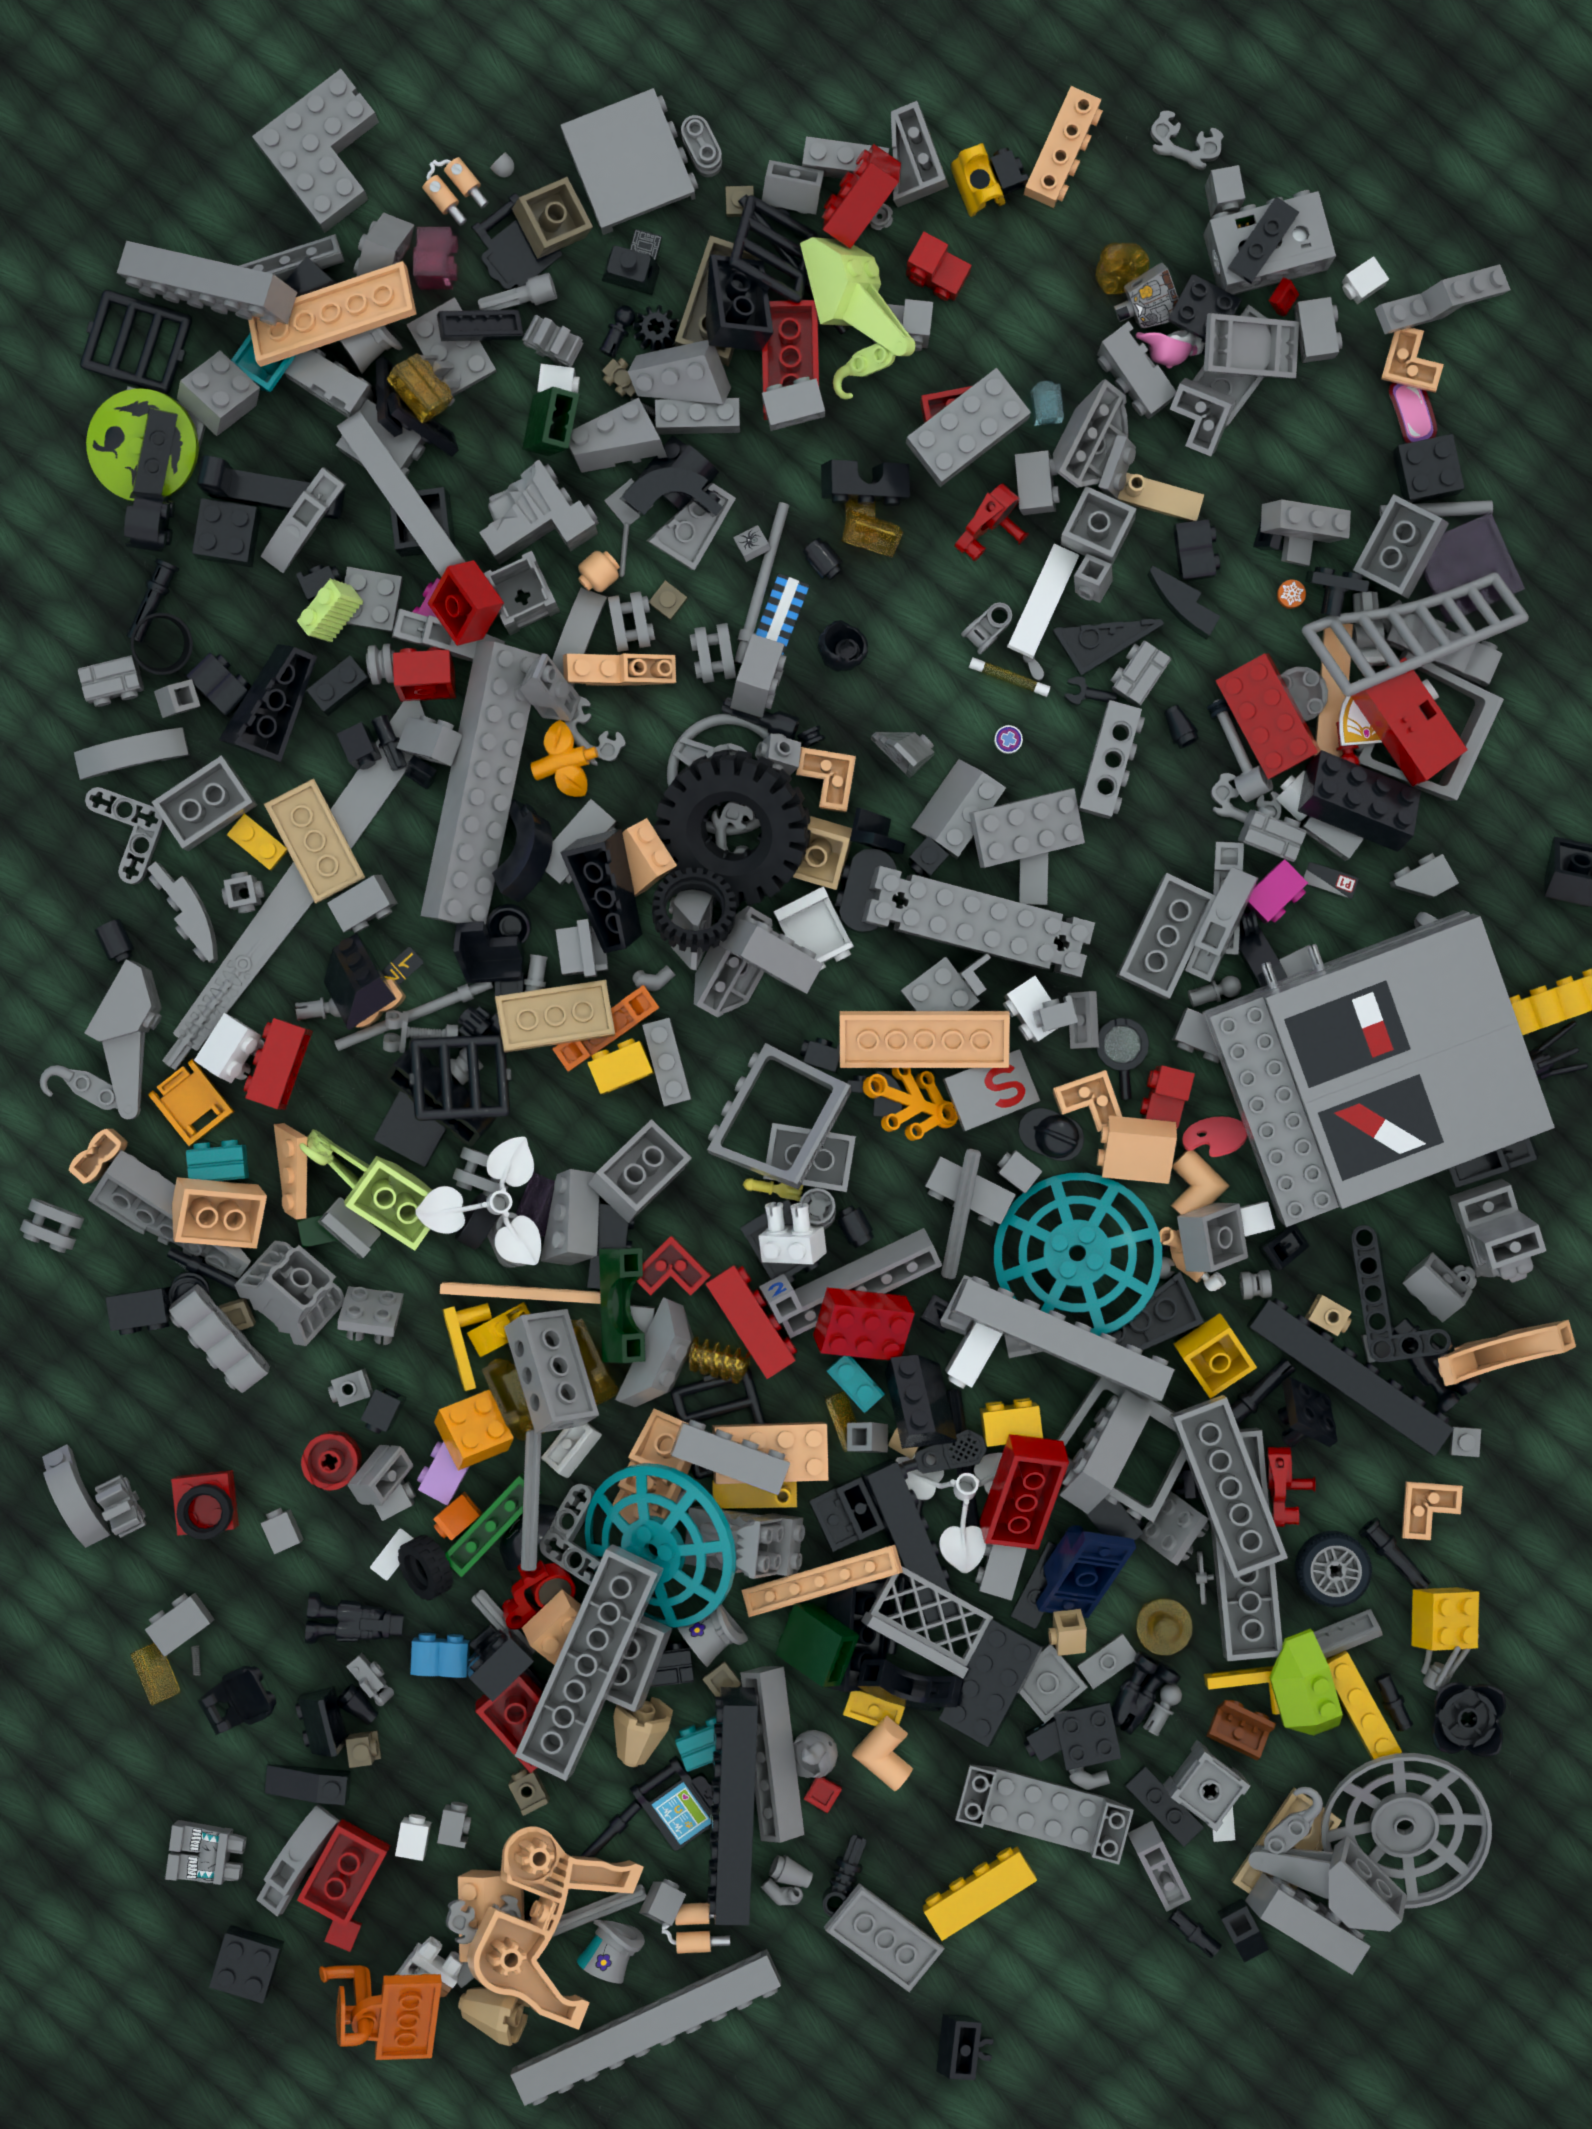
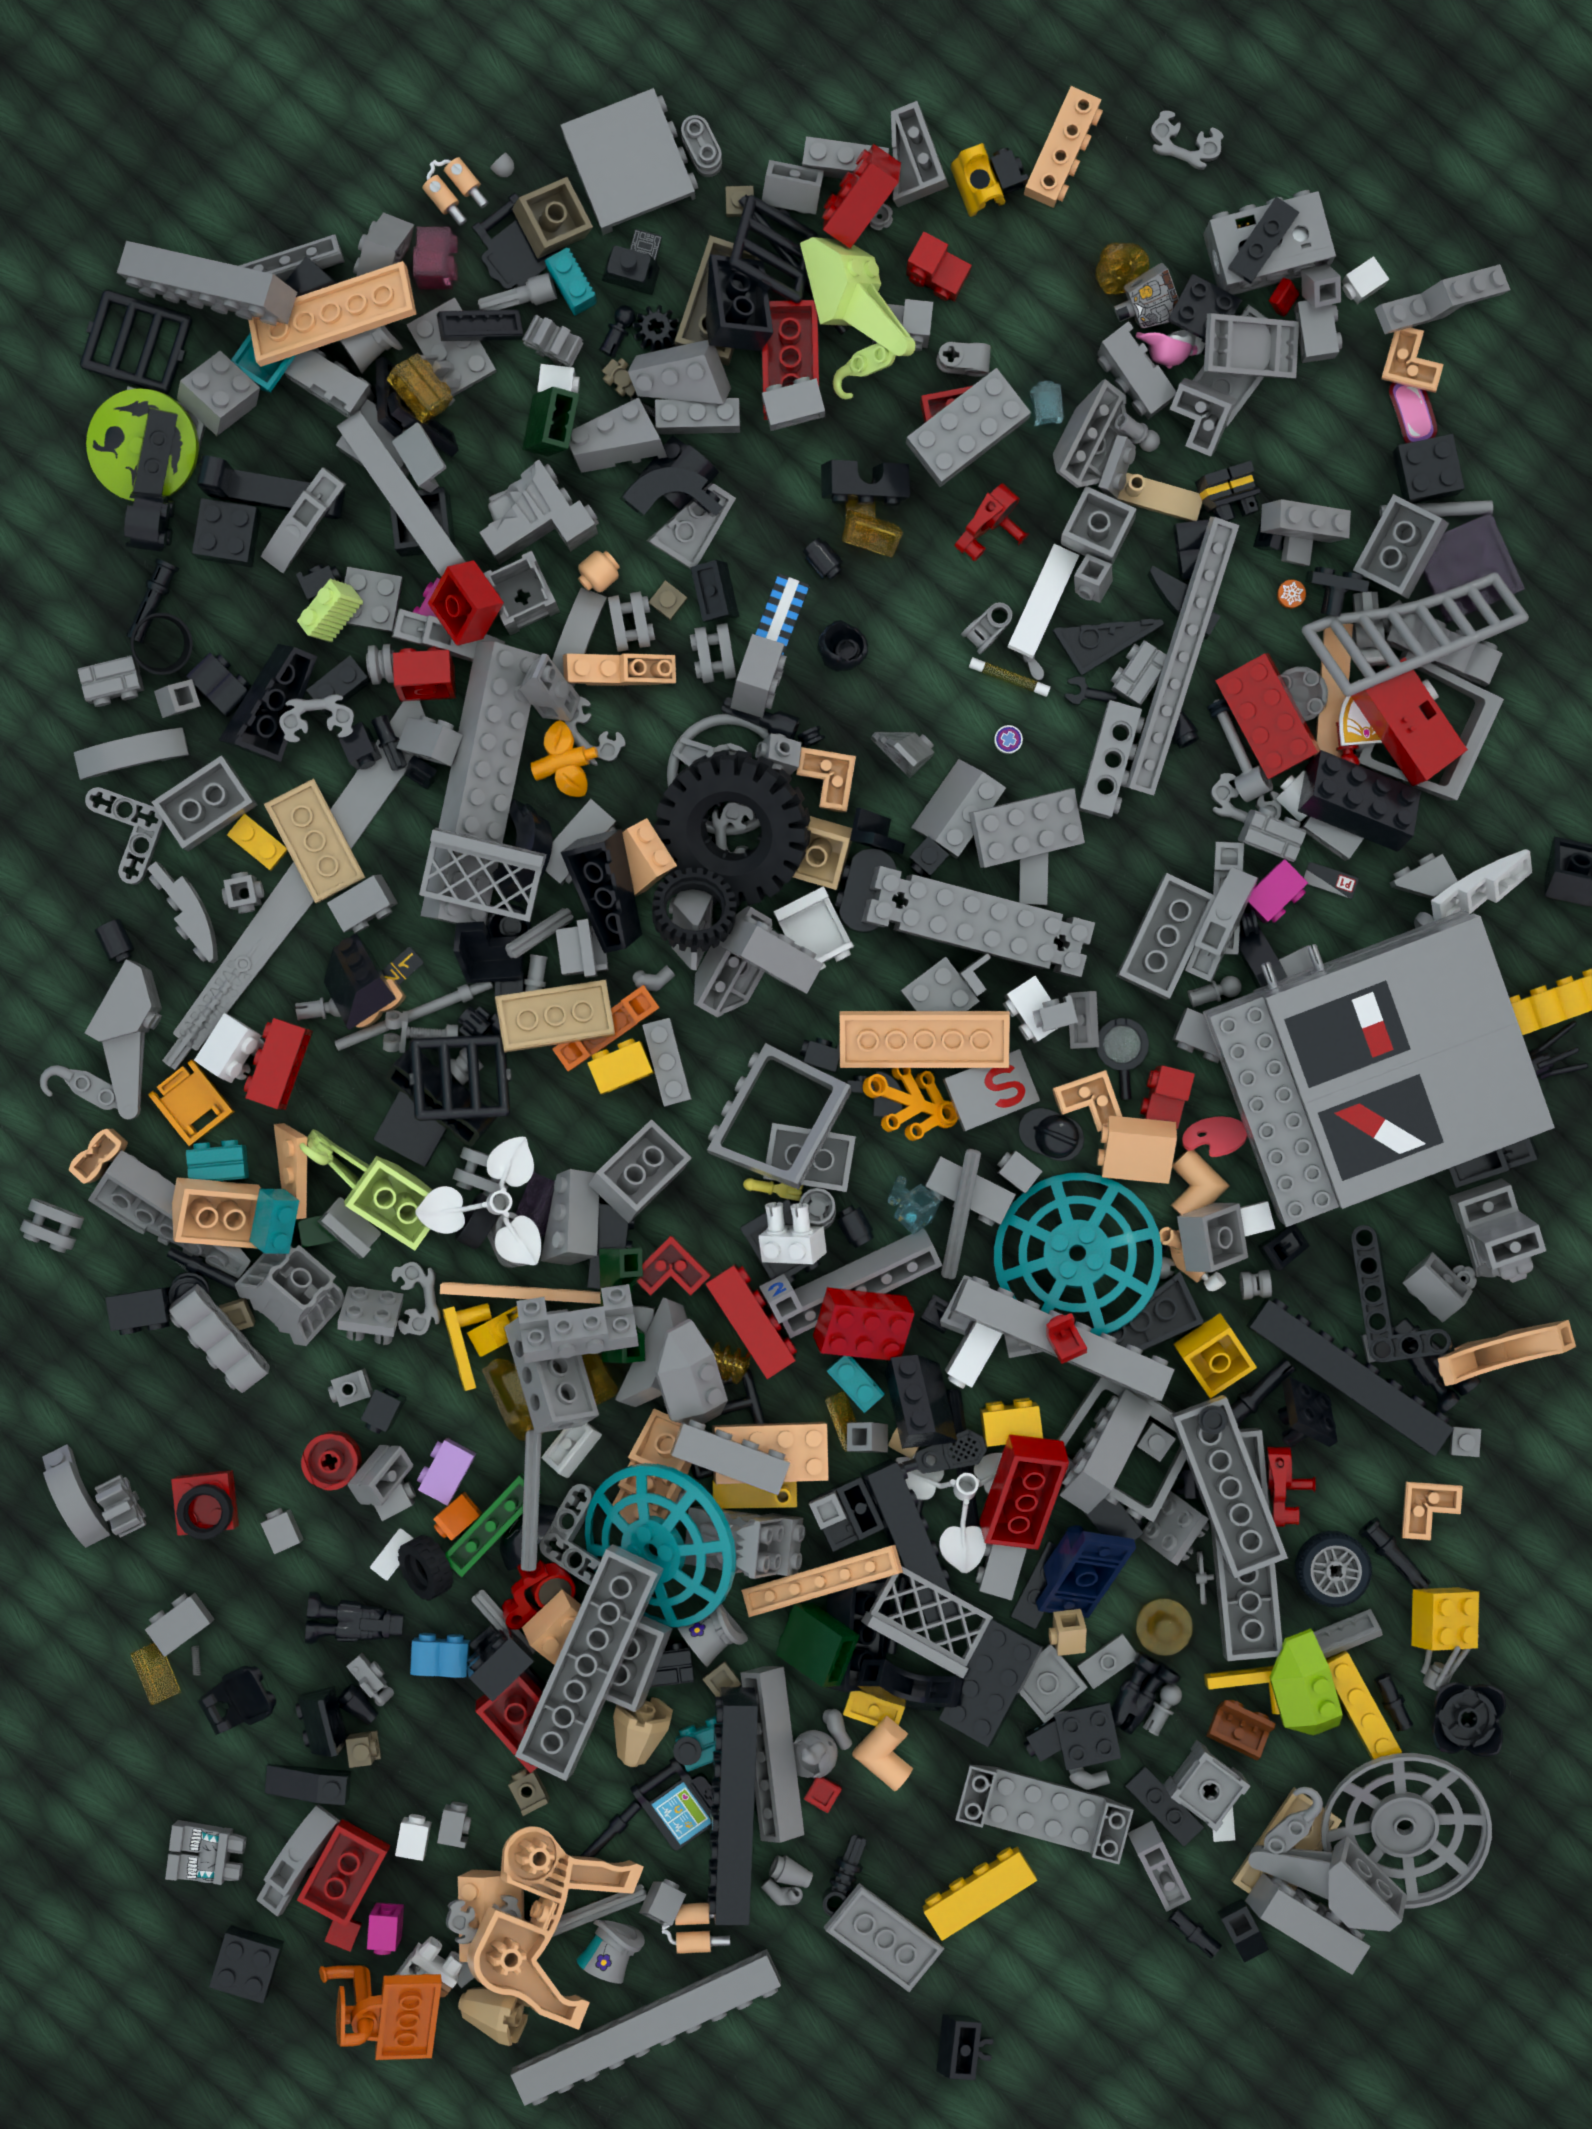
light grey piece [252,69,379,233] -> none
light orange brick [434,1389,514,1471] -> none
light grey piece [604,478,654,577] -> none
light grey tile [733,525,771,562] -> none
light grey bar [734,502,790,665] -> none
light grey brick [1015,450,1060,515] -> none
light grey brick [1205,165,1245,218] -> none
tan brick [1305,1294,1352,1336] -> none
none -> teal brick [249,1189,299,1254]
none -> light grey helmet [279,694,354,742]
none -> dark pink brick [367,1902,404,1955]
none -> light grey panel [392,423,446,492]
none -> light grey helmet [392,1261,441,1335]
none -> light grey fence [419,827,547,922]
none -> light grey axle [505,908,574,958]
none -> light grey bracket [516,1284,639,1363]
none -> teal brick [545,248,597,316]
none -> light grey wedge [655,1319,728,1424]
none -> black plate [673,1736,702,1765]
none -> black panel [690,560,739,622]
none -> light grey plate [809,1491,847,1529]
none -> light grey arm [823,1709,852,1750]
none -> clear light blue brick [888,1176,941,1235]
none -> light grey piece [936,342,991,377]
none -> red bracket [1046,1313,1087,1364]
none -> light grey pin [1114,413,1160,452]
none -> light grey plate [1125,516,1239,796]
none -> light grey brick [1135,1420,1176,1462]
none -> black hips [1195,461,1261,522]
none -> black plate [1198,1405,1227,1434]
none -> light grey brick [1301,264,1341,308]
none -> white slope [1431,849,1532,921]

